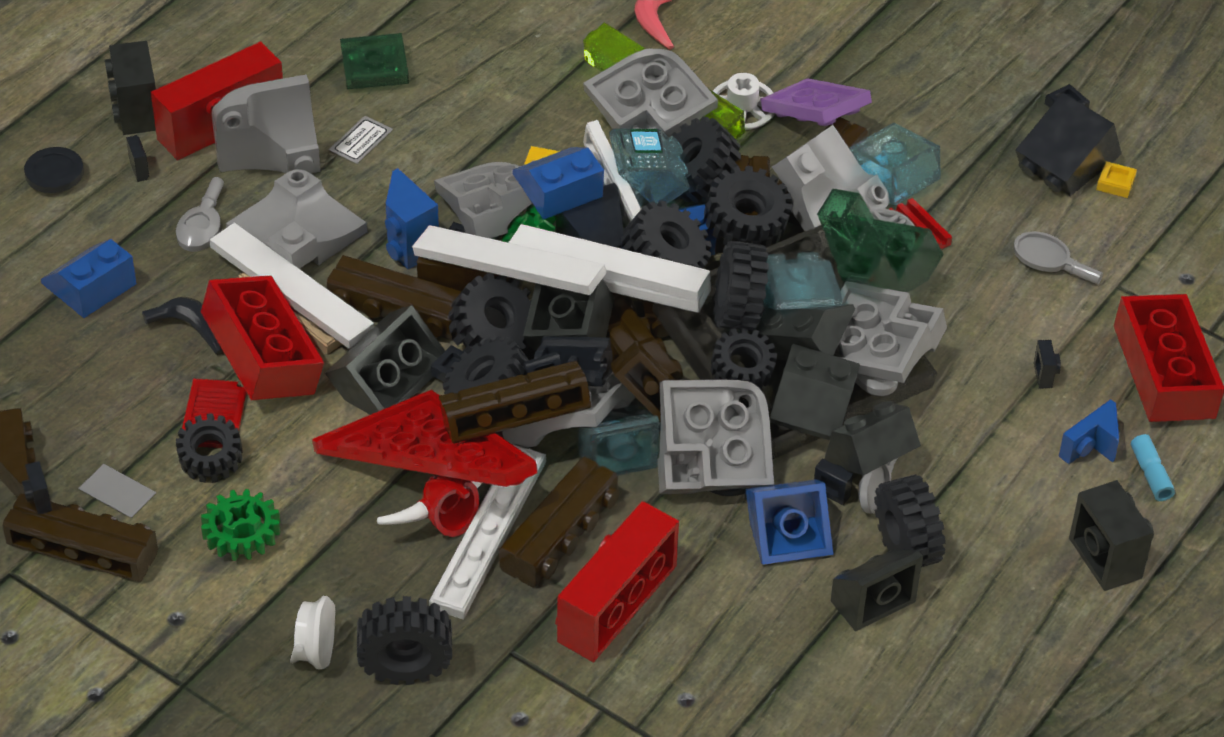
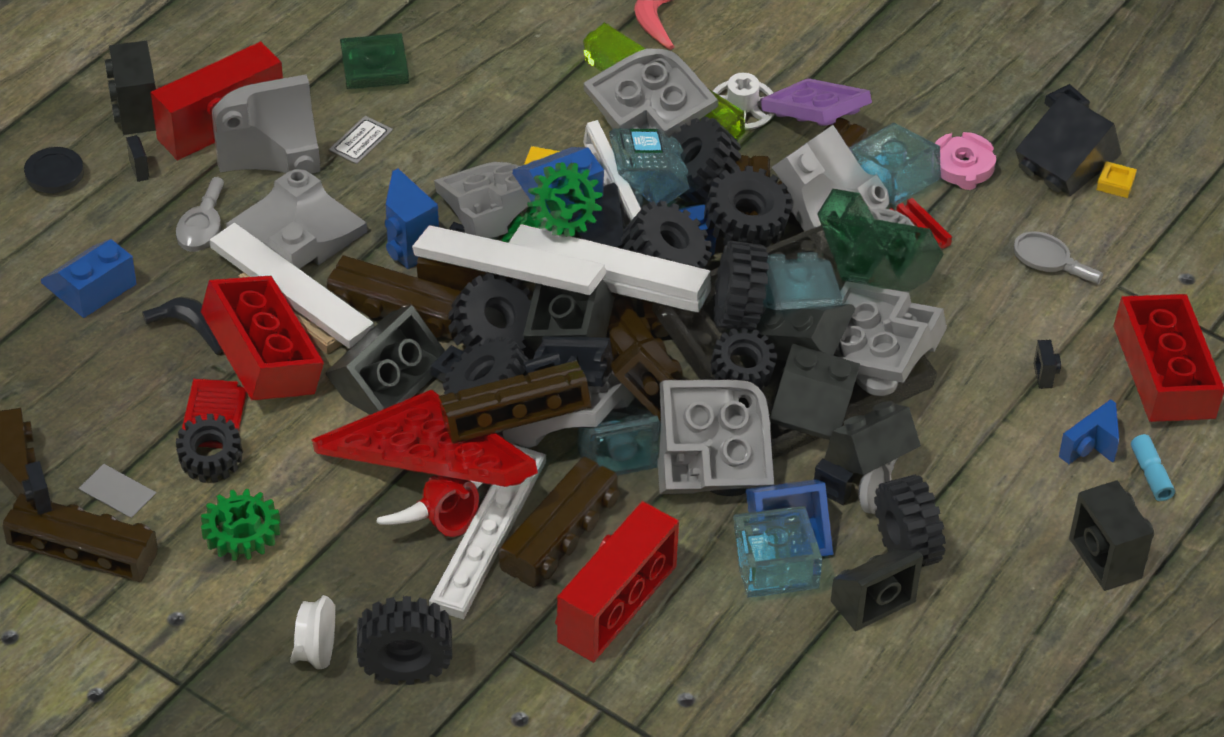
none -> green gear [527,162,602,237]
none -> clear light blue slope [733,506,822,598]
none -> bright pink plate [931,132,996,190]

